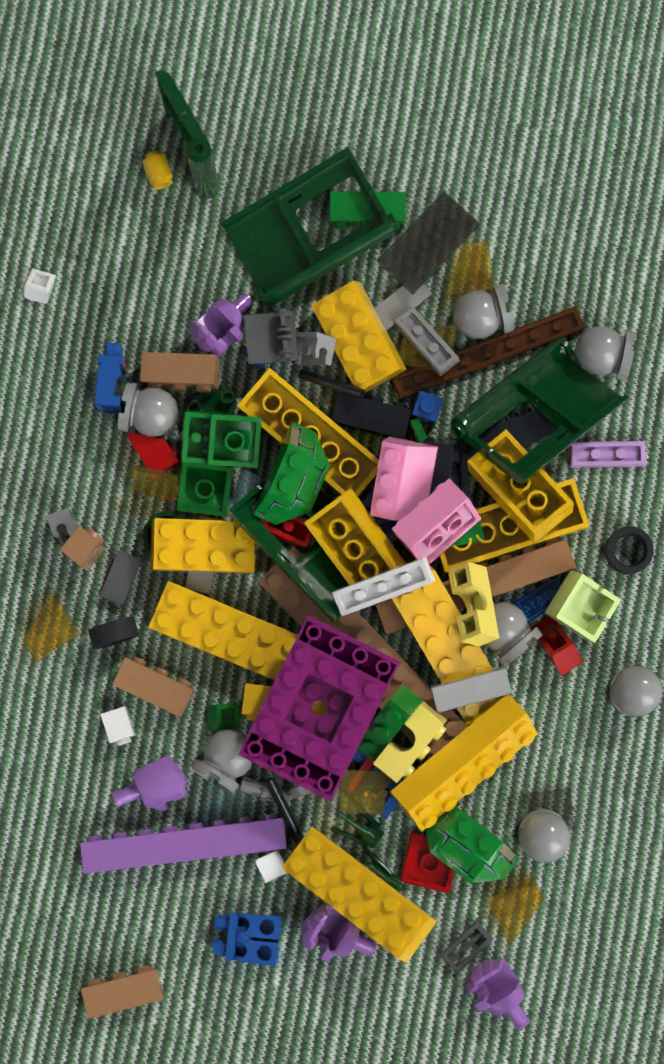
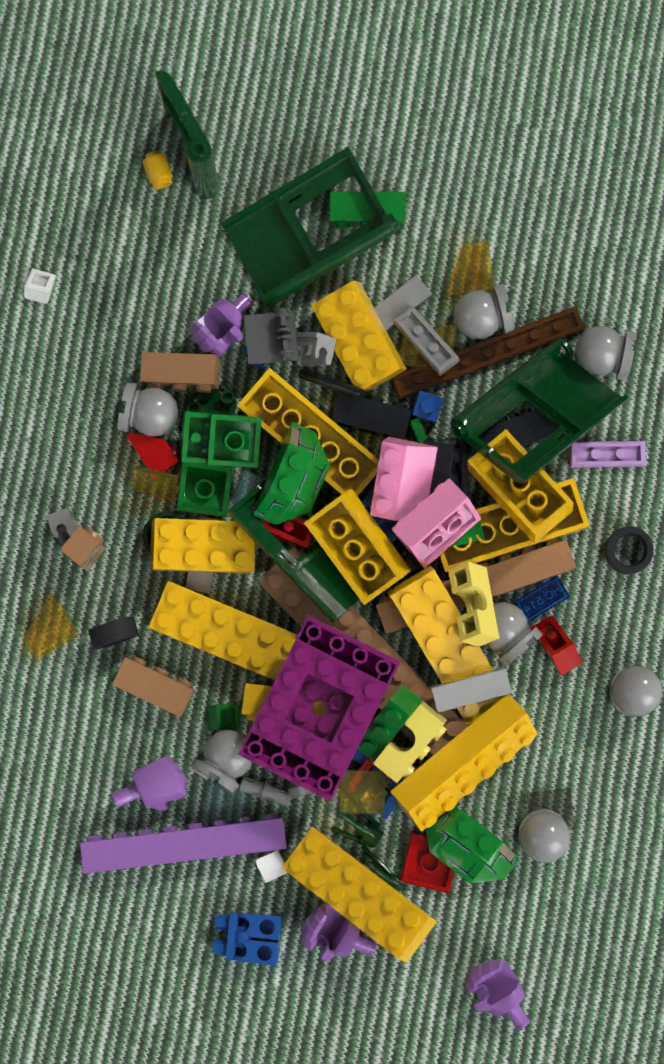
medium nougat brick [81,964,164,1019] -> none
blue hips [95,343,127,414] -> none
dark grey tile [100,550,142,606] -> none
white brick [101,706,136,747] -> none
black bar [265,777,304,846] -> none
white plate [332,557,435,616] -> none
clear smoke tile [377,192,480,295] -> none
dark grey tile [439,920,494,974] -> none
clear yellow wing [487,876,545,943] -> none
yellowish green piece [545,570,621,643] -> none

